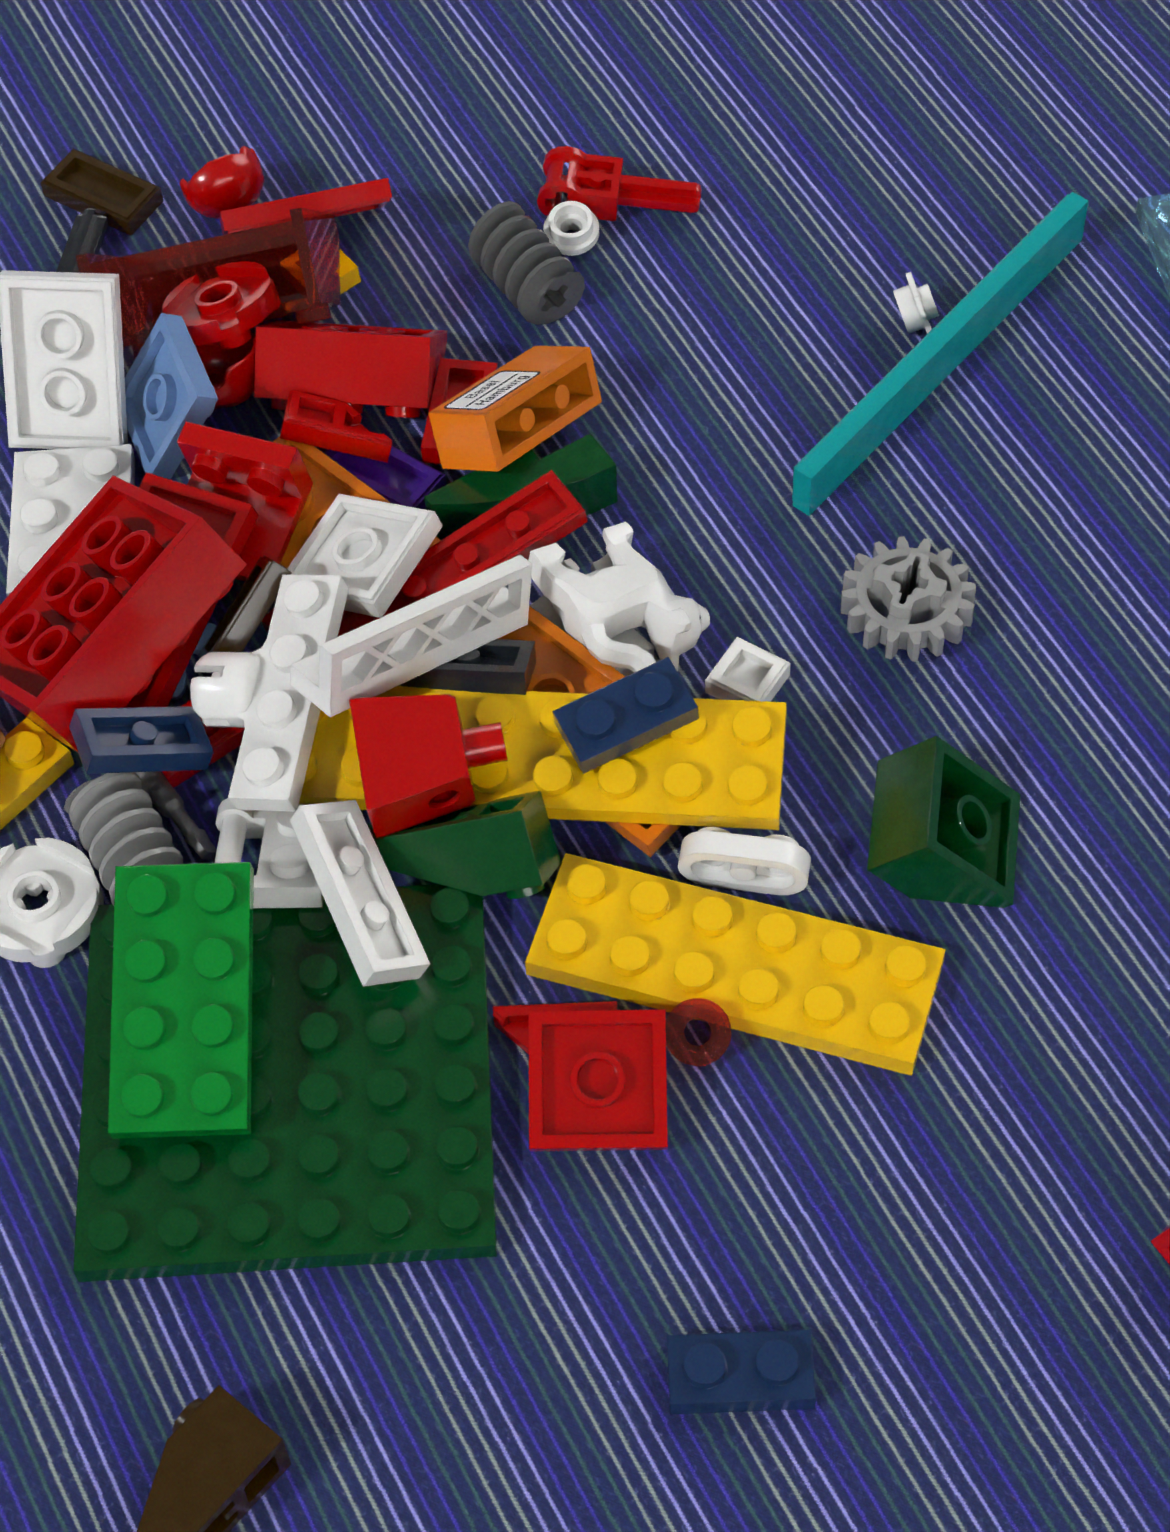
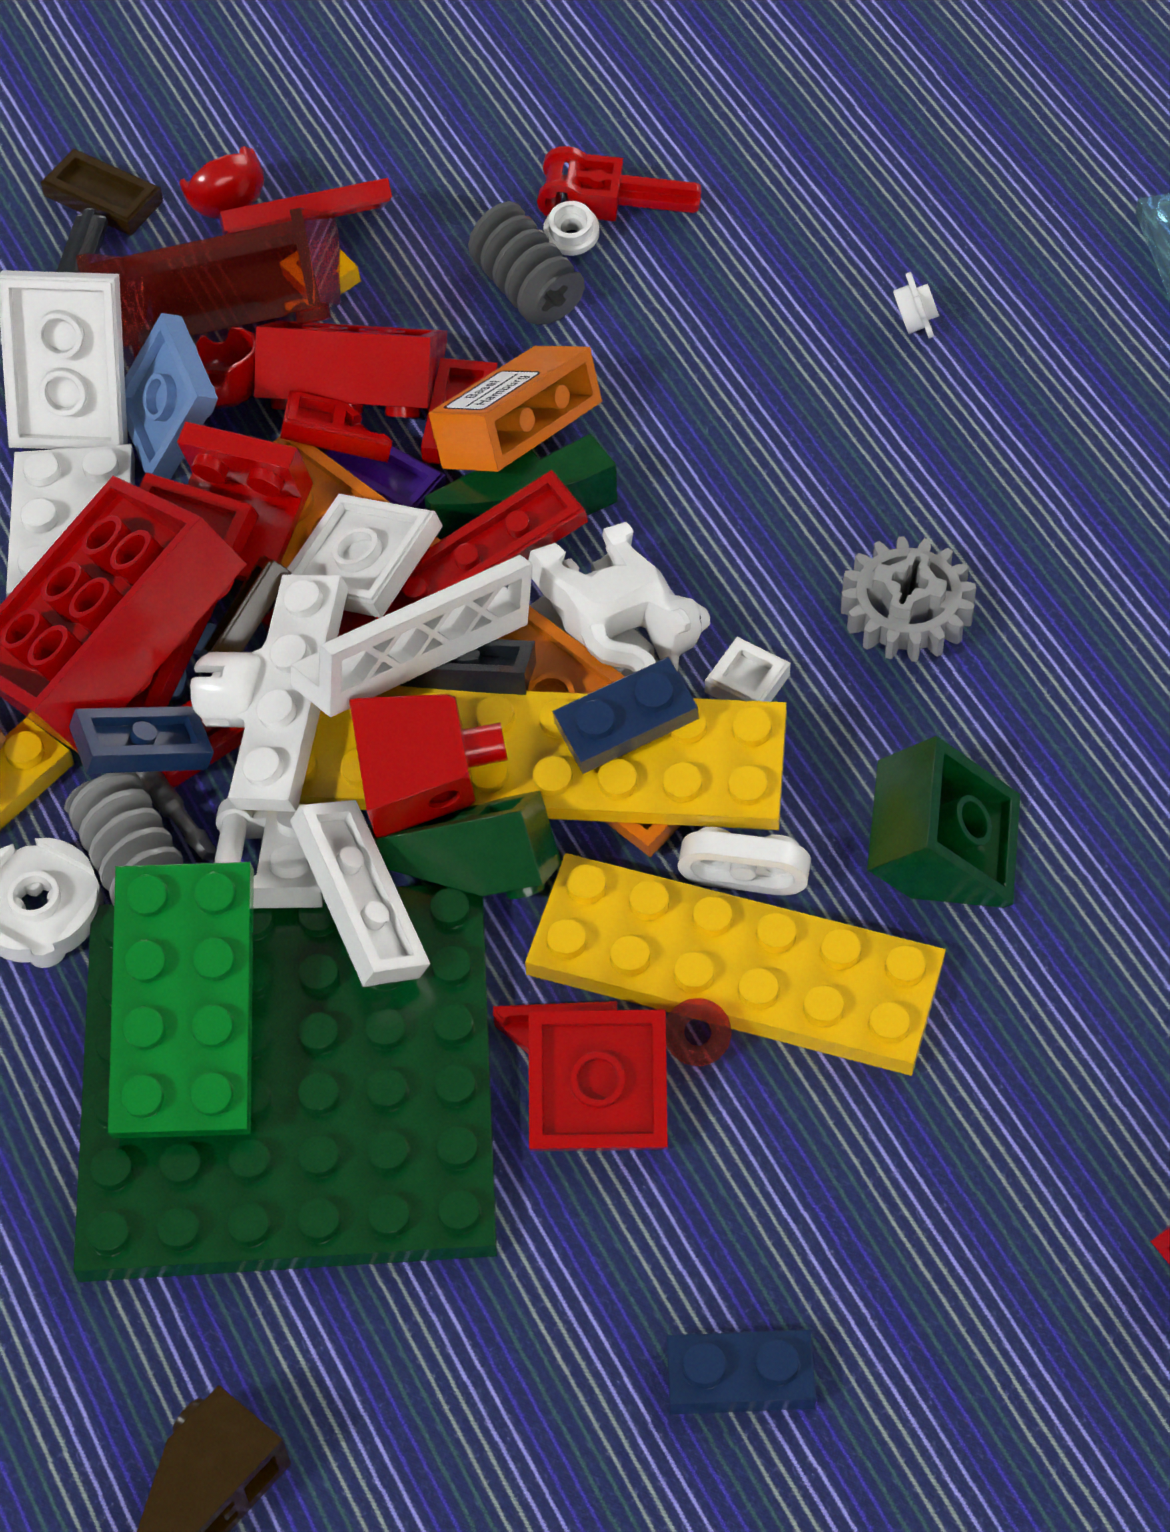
red plate [162,261,281,349] -> none
teal tile [792,192,1088,516] -> none

